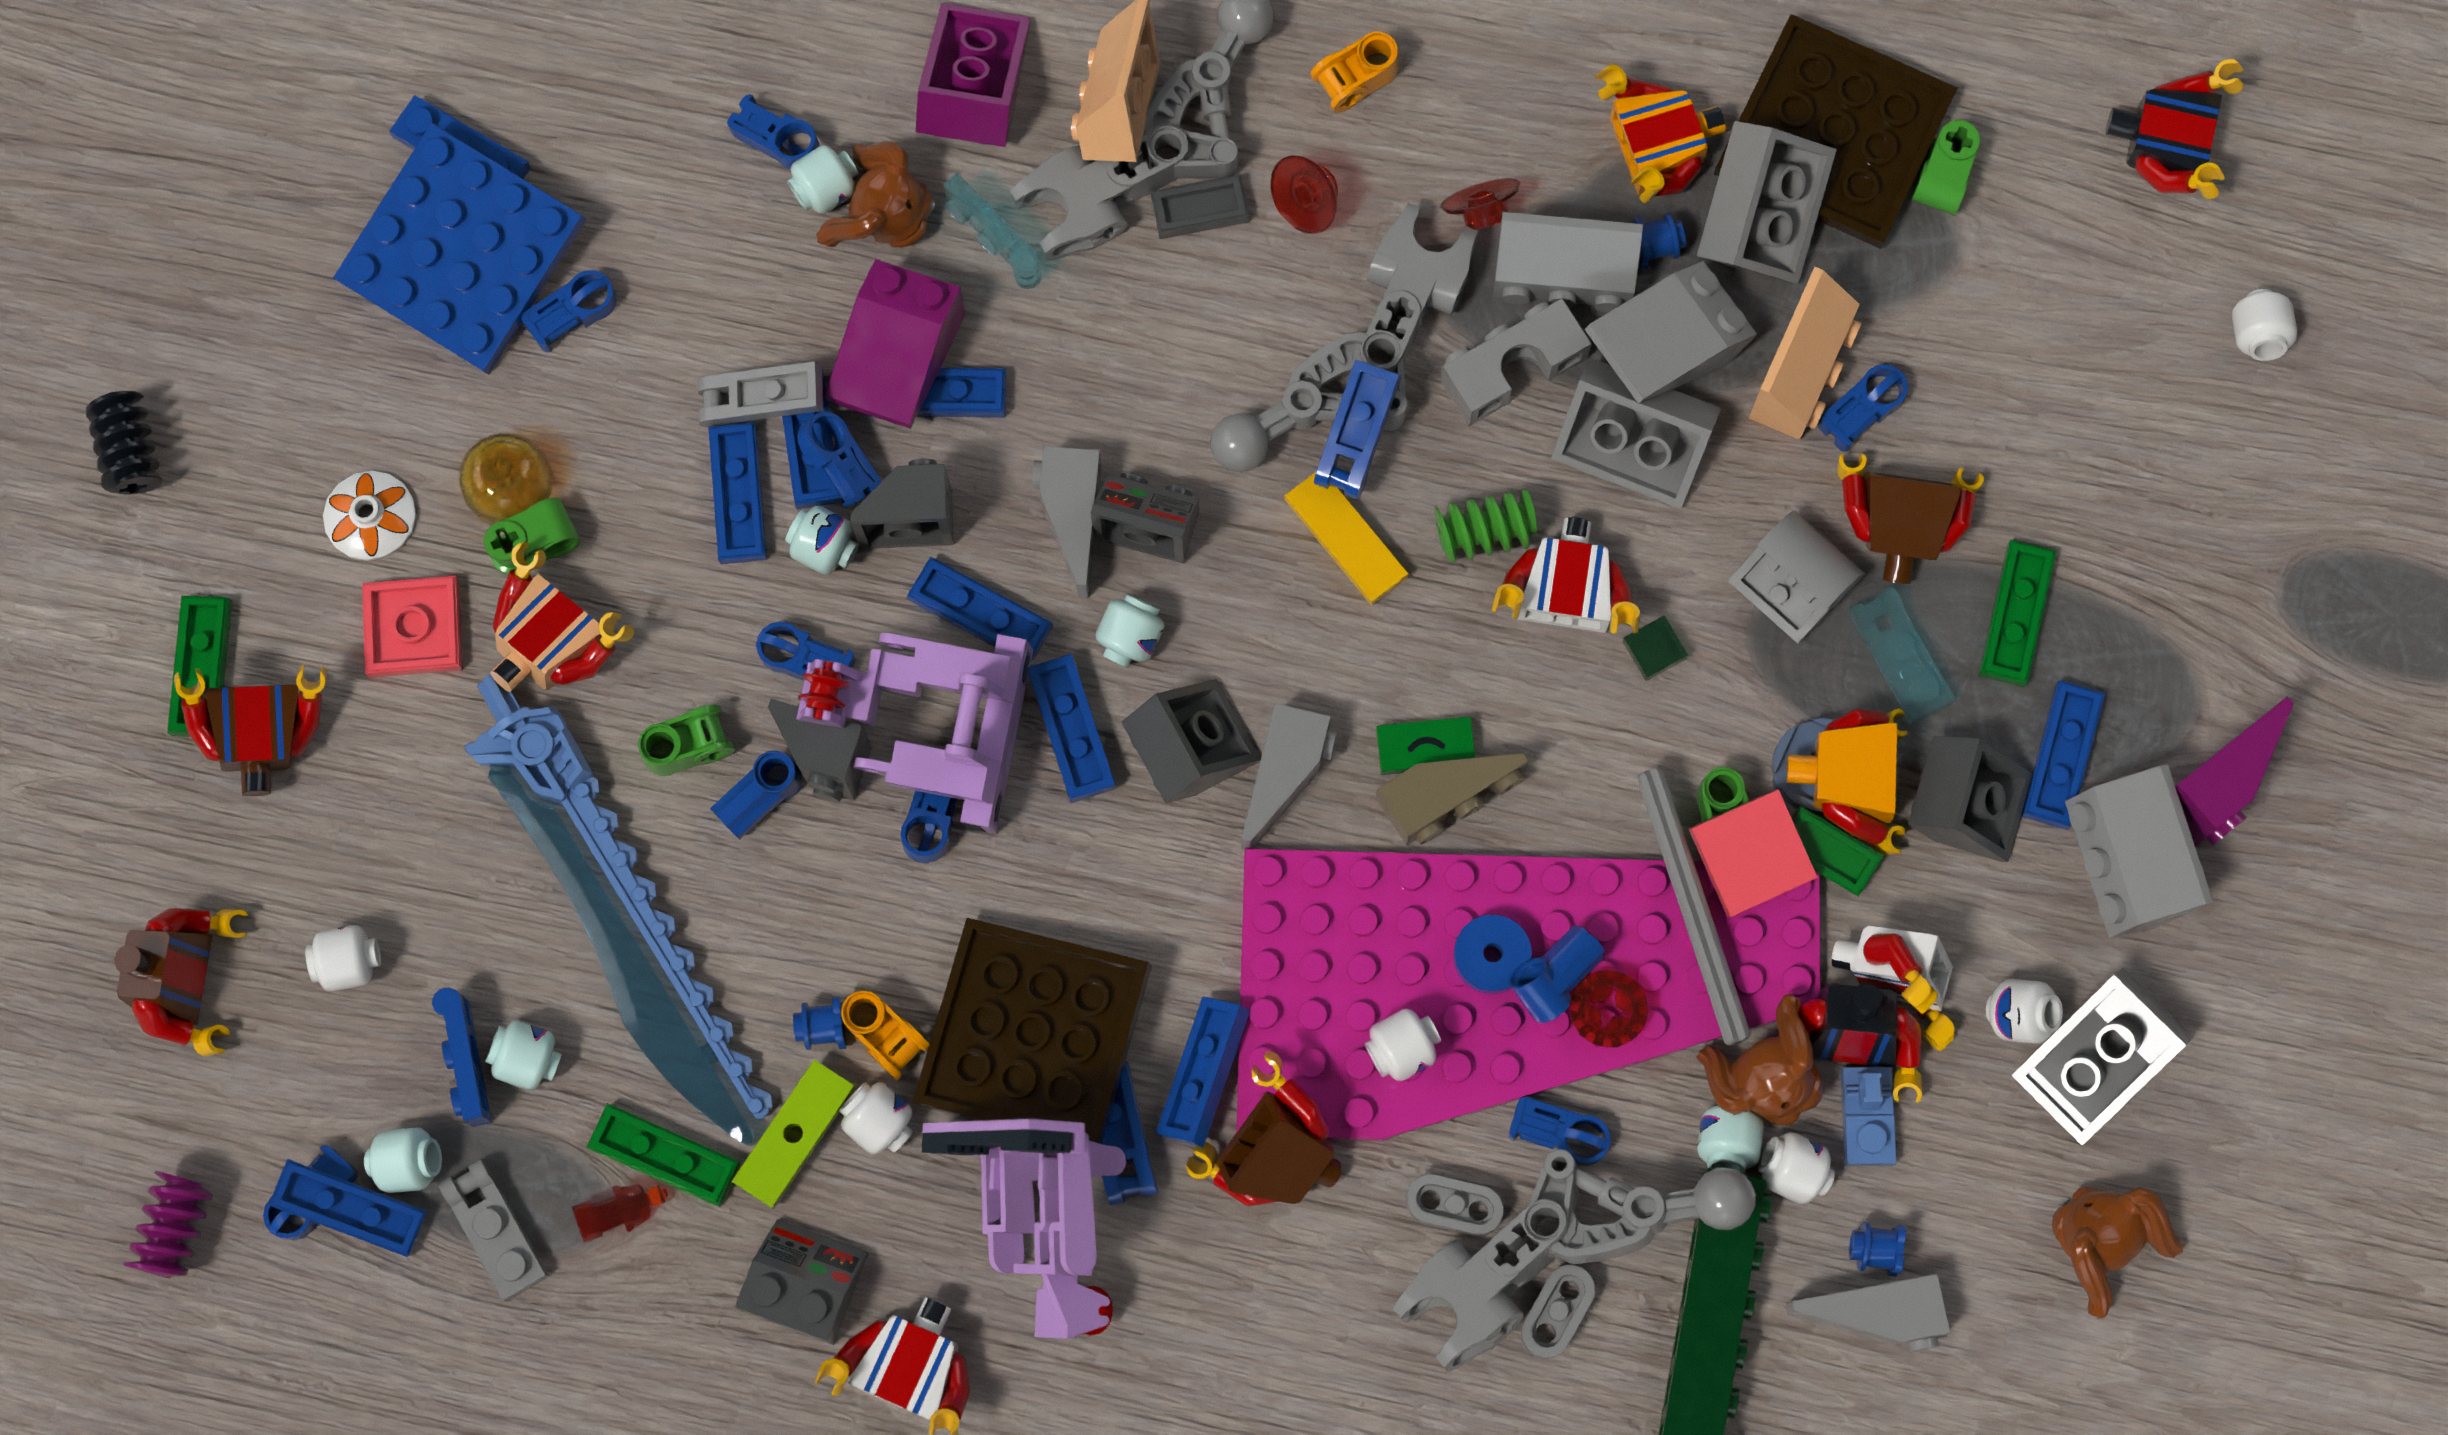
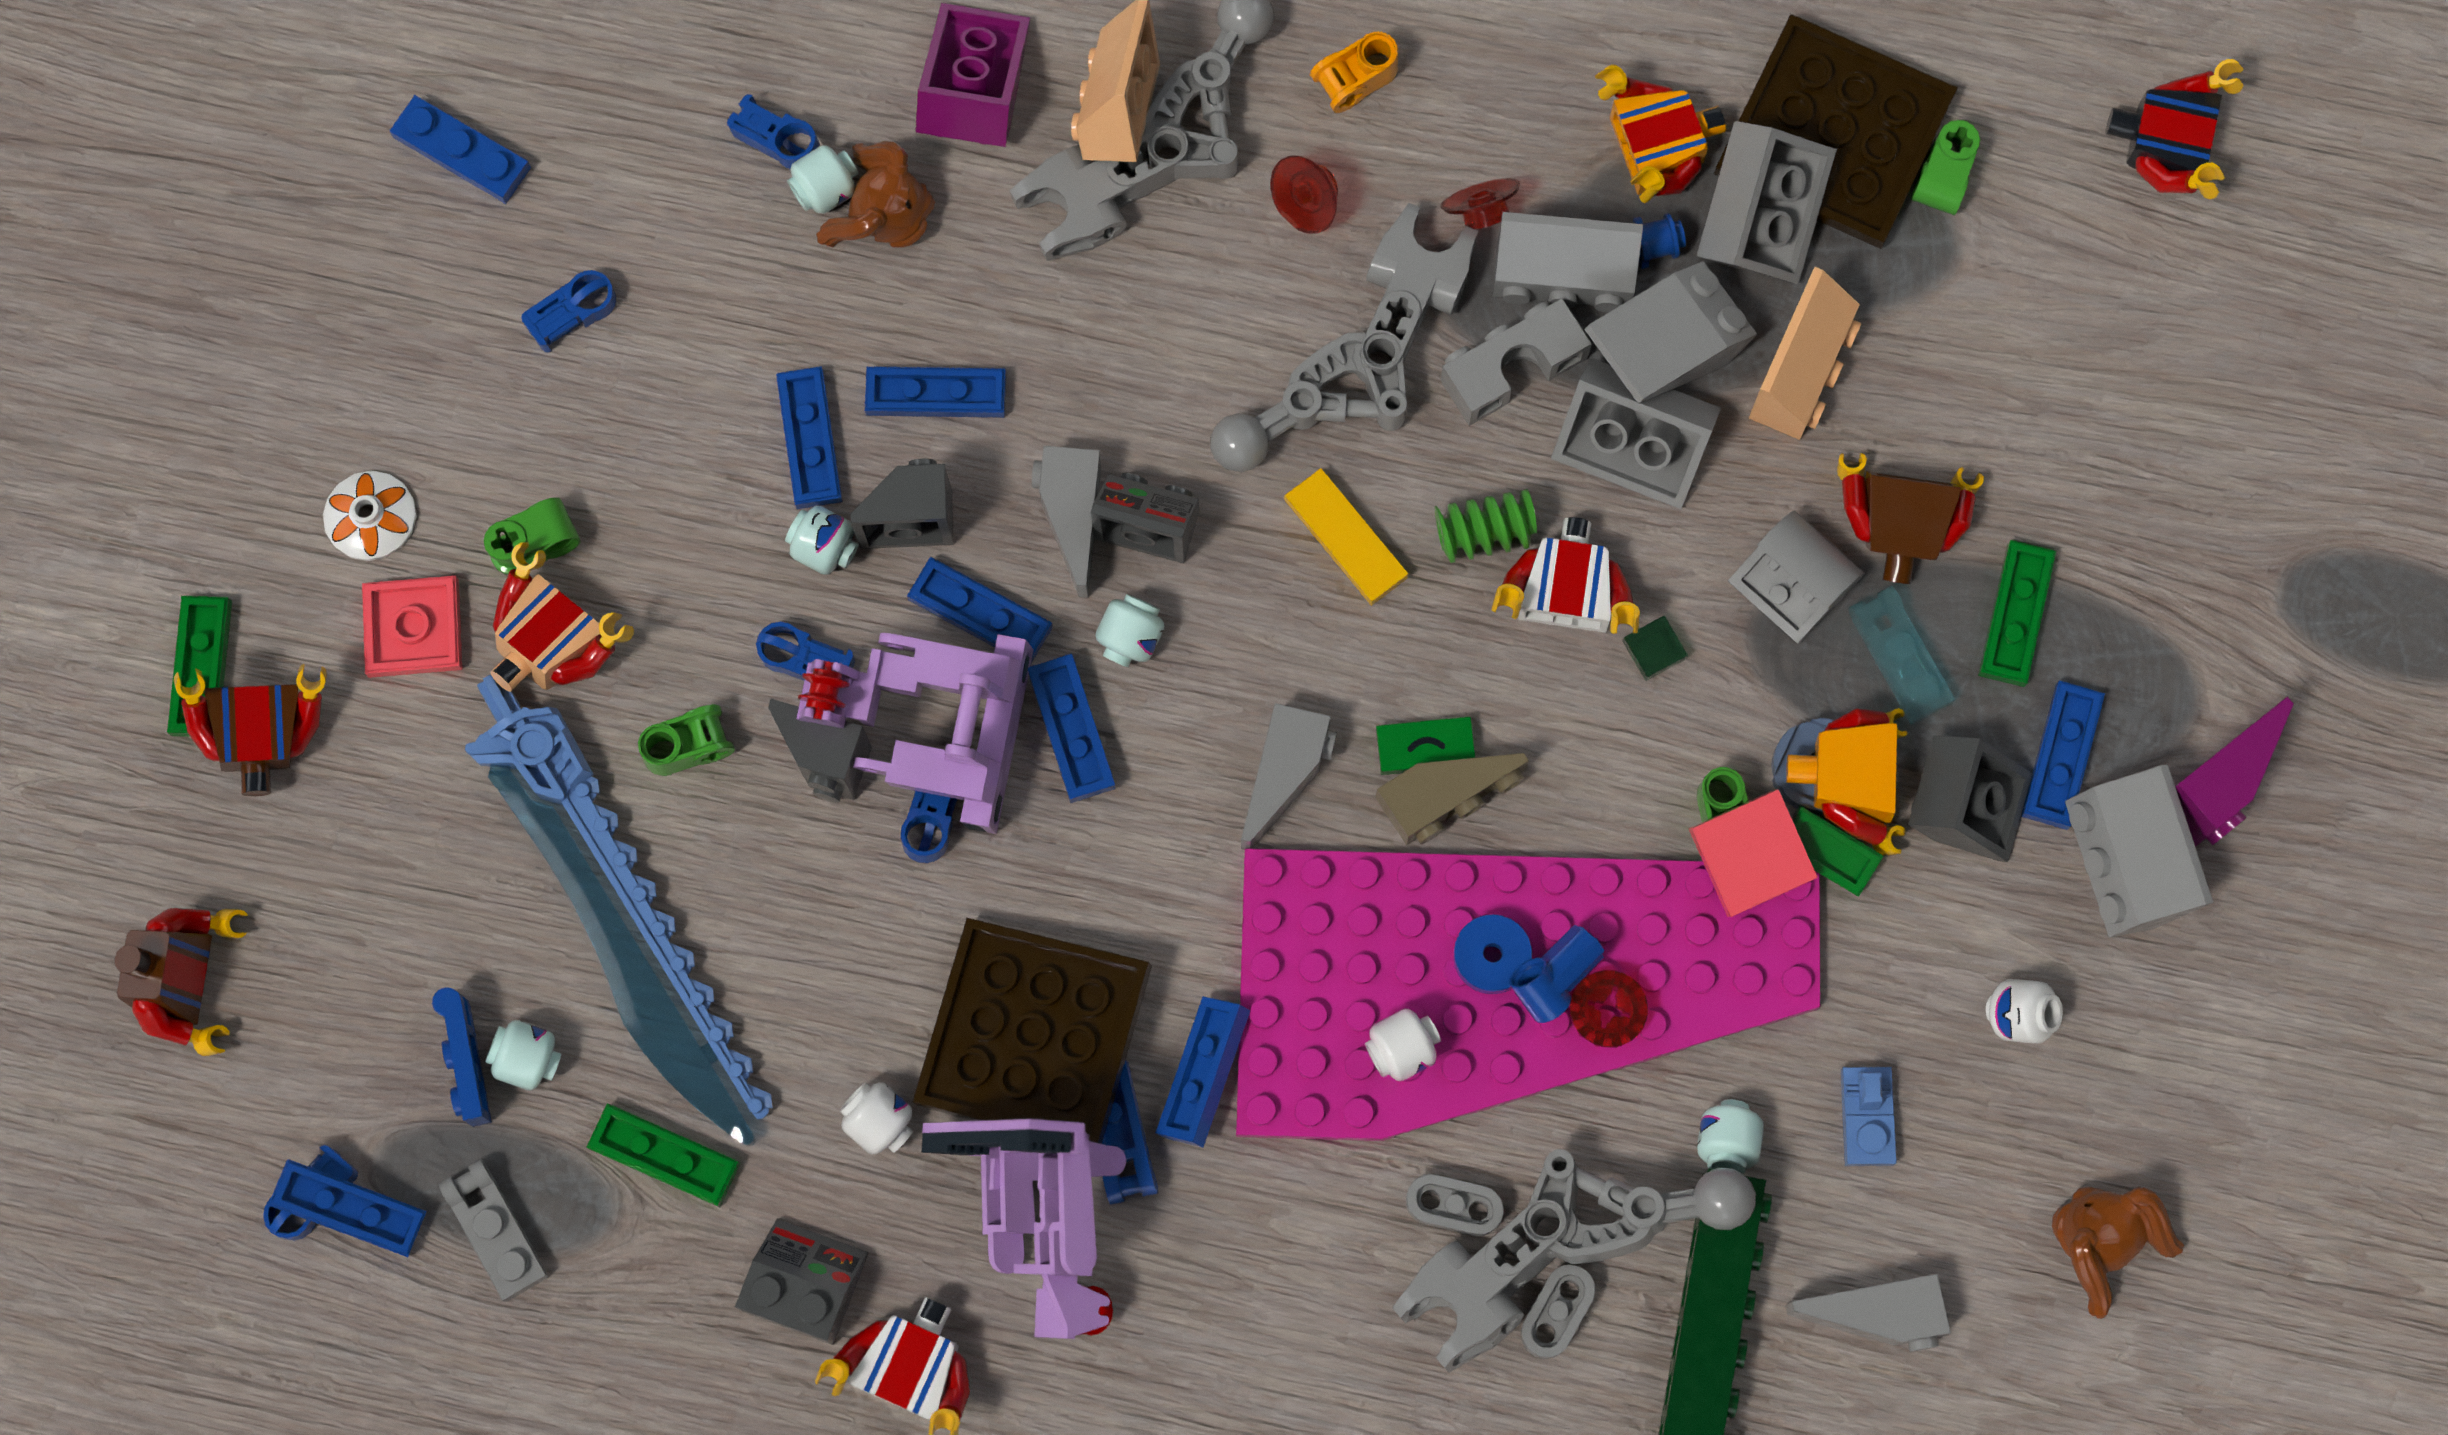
black piece [85,391,163,495] -> none
magenta piece [123,1171,213,1279] -> none
white head [305,925,381,991] -> none
blue plate [333,123,587,375] -> none
light aqua head [364,1127,442,1193] -> none
clear yellow cylinder [459,433,555,525] -> none
clear red piece [571,1184,668,1243] -> none
light grey plate [698,361,823,428] -> none
blue tile [708,422,767,565] -> none
blue piece [710,750,802,840] -> none
lime tile [732,1059,856,1210] -> none
blue brick [793,996,846,1050] -> none
blue piece [797,412,882,508] -> none
magenta slope [825,259,965,429] -> none
light orange piece [841,991,930,1081] -> none
clear light blue plate [943,173,1041,289] -> none
dark grey slope [1122,679,1261,804] -> none
dark grey tile [1150,175,1249,239] -> none
reddish brown torso [1186,1051,1342,1206] -> none
blue plate [1314,359,1402,500] -> none
blue piece [1508,1097,1611,1166] -> none
light grey axle [1638,768,1751,1045] -> none
dark orange hair [1696,993,1824,1126] -> none
white head [1758,1132,1835,1204] -> none
torso [1798,984,1923,1103] -> none
blue piece [1818,364,1908,452] -> none
torso [1832,926,1955,1051] -> none
blue brick [1849,1222,1906,1277] -> none
light grey slope [2012,968,2194,1145] -> none
white head [2232,289,2297,361] -> none

